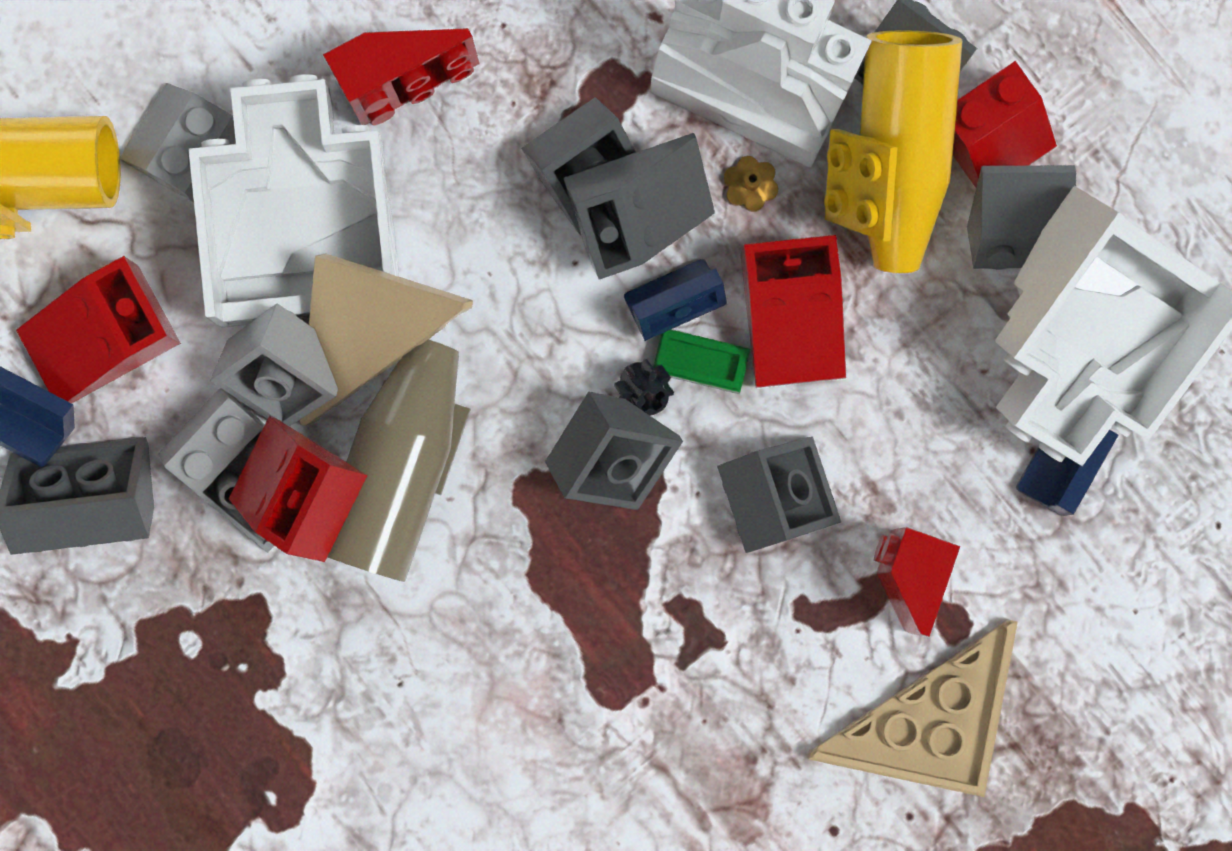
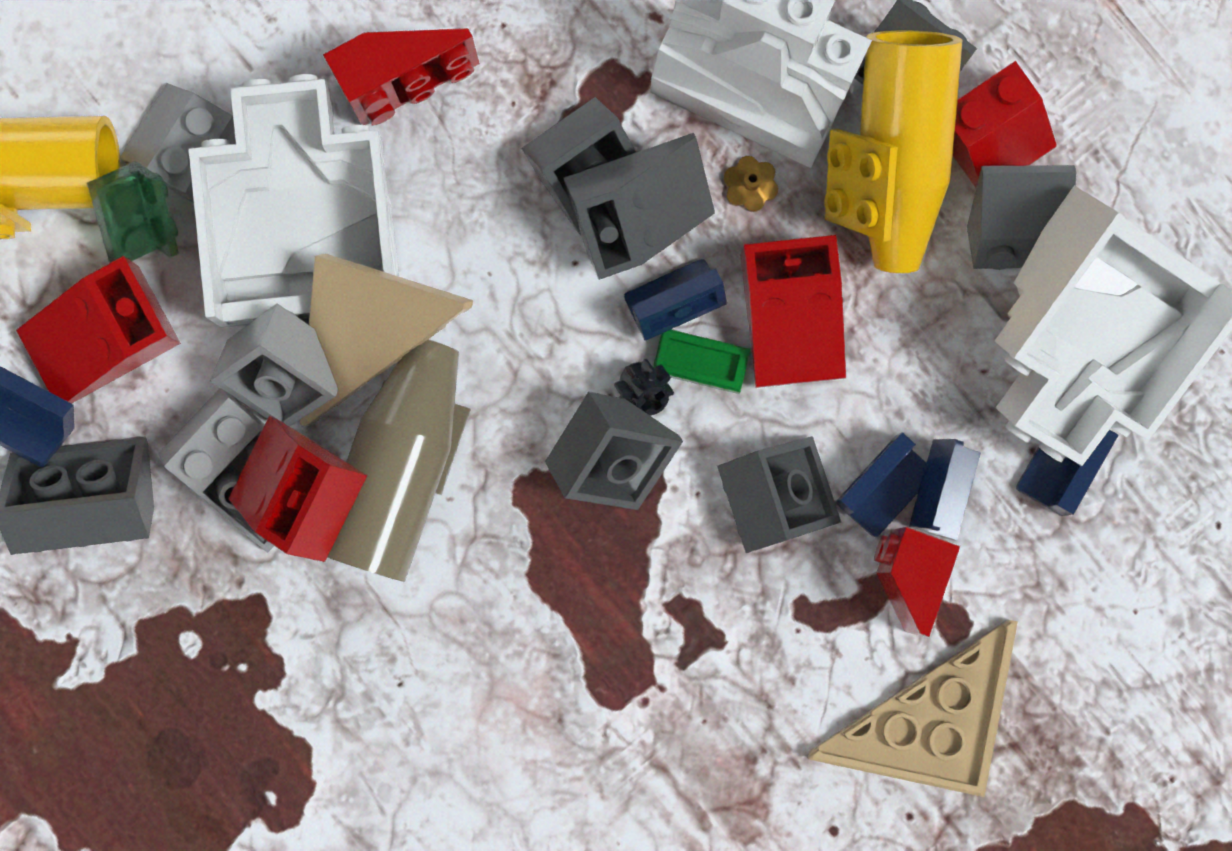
none -> clear green bracket [87,161,179,262]
none -> dark blue panel [835,432,926,537]
none -> panel [909,439,981,540]

